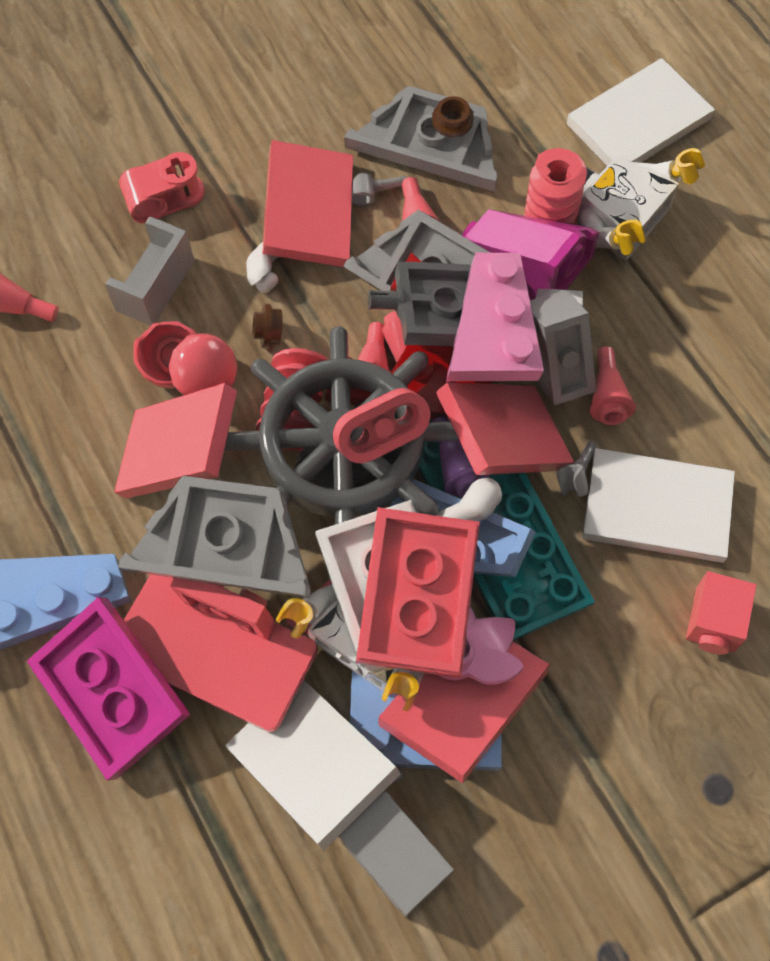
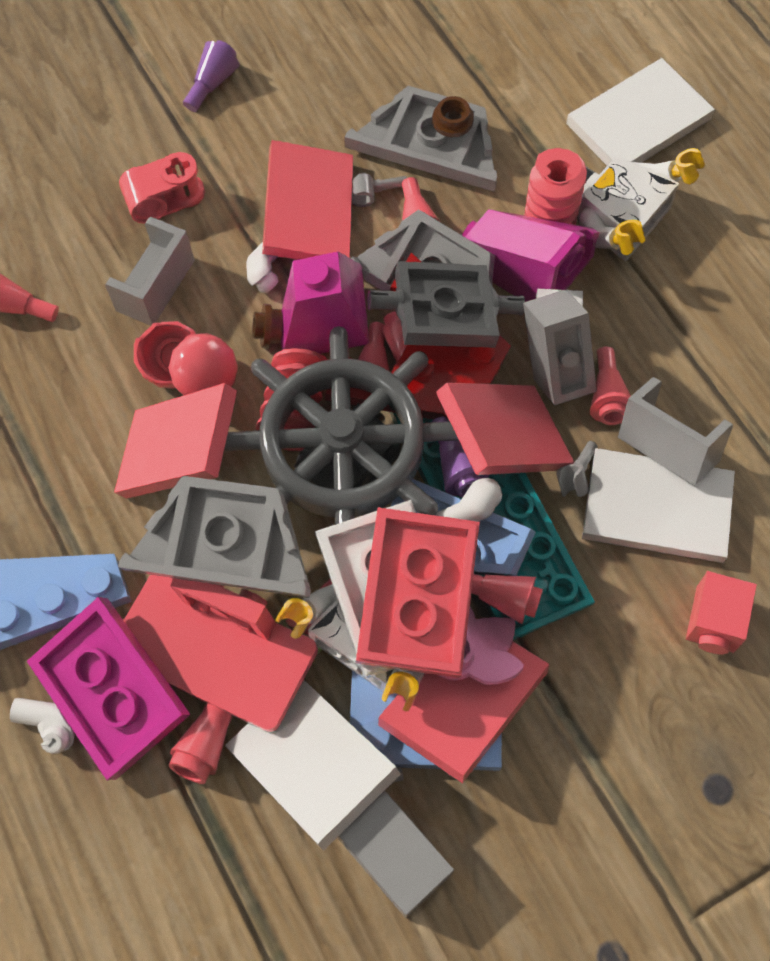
coral plate [333,388,431,463] -> none
bright pink wing [446,252,544,382] -> none
none -> white arm [10,698,75,754]
none -> coral cone [169,703,233,784]
none -> medium lavender cone [183,40,240,112]
none -> dark pink slope [281,252,369,354]
none -> coral cone [471,574,543,624]
none -> light grey panel [618,377,733,486]

